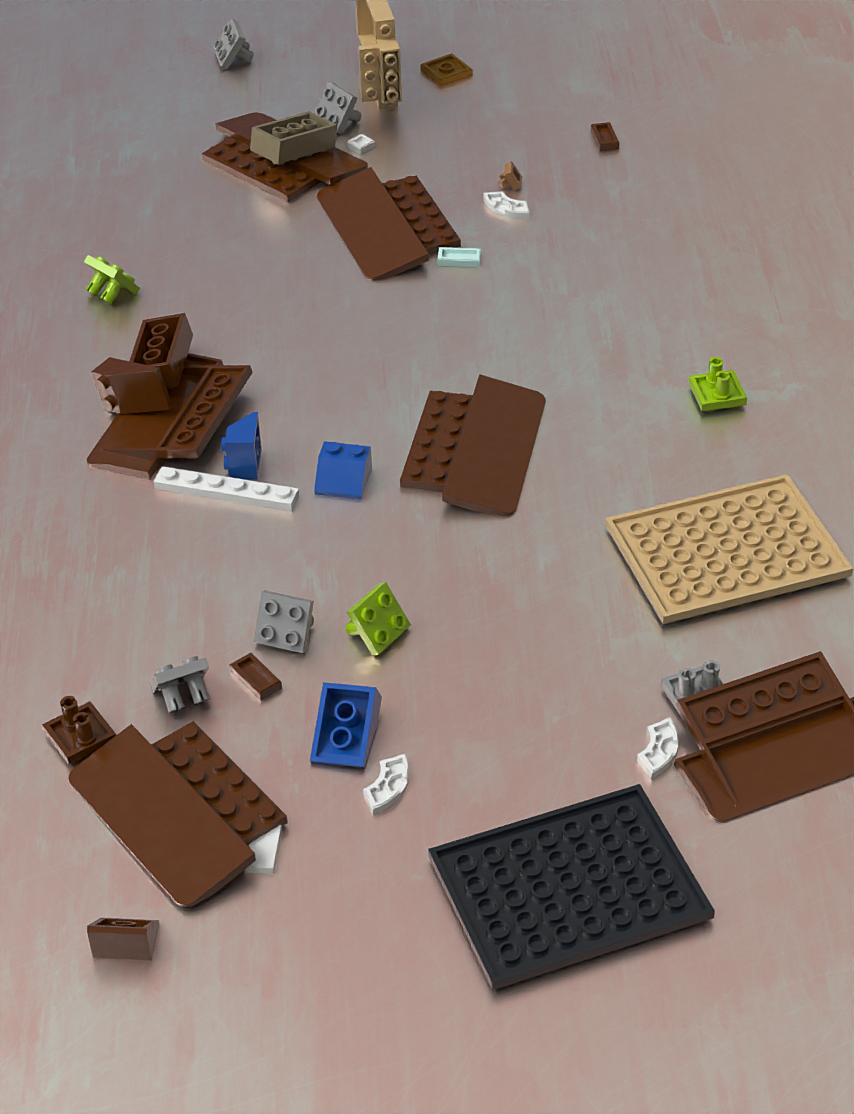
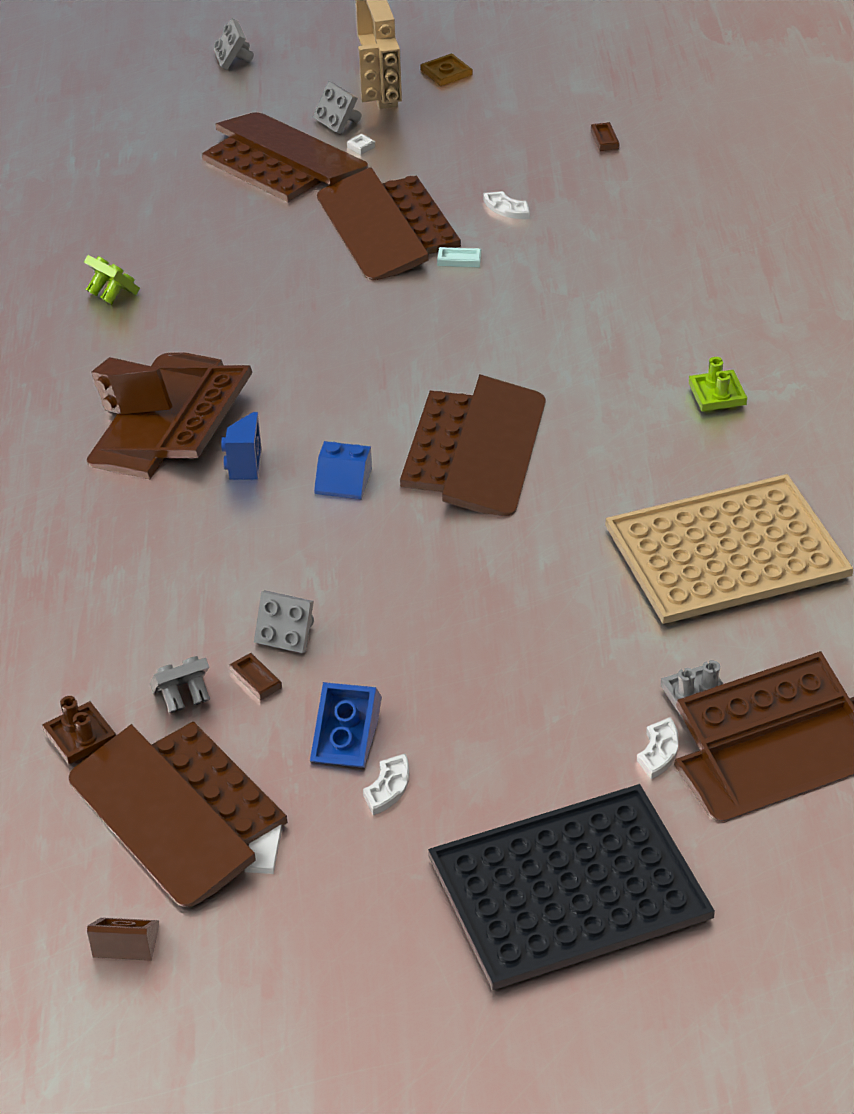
reddish brown brick [130,313,193,389] -> none
white plate [154,467,299,511] -> none
dark tan brick [250,111,337,165] -> none
lime plate [345,582,411,655] -> none
medium nougat tile [498,161,522,191] -> none

